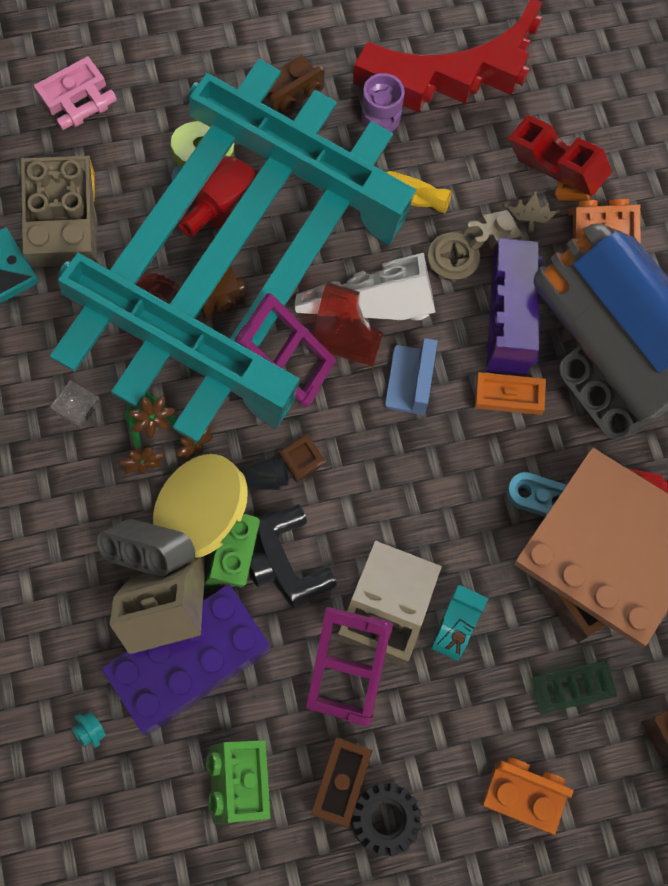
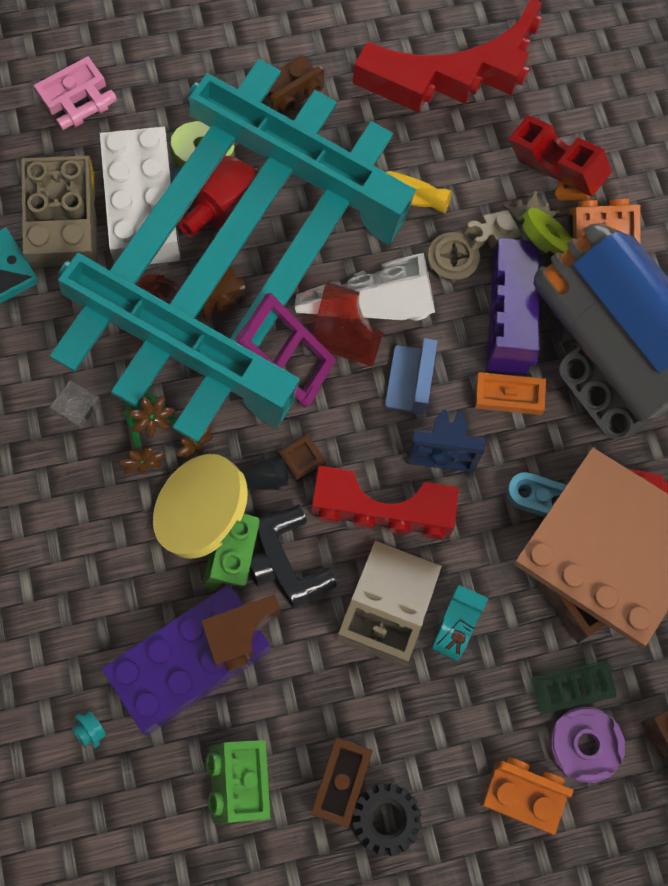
dark grey beam [96,519,195,577] -> none
dark tan slope [110,555,206,654] -> none
magenta window [306,607,393,726] -> none
medium lavender wheel [361,73,405,132] -> none
none -> white brick [100,127,181,264]
none -> reddish brown arch [201,594,280,672]
none -> red arch [312,466,459,540]
none -> dark blue piece [406,409,486,472]
none -> lime tile [521,207,572,254]
none -> medium lavender tile [549,707,625,783]

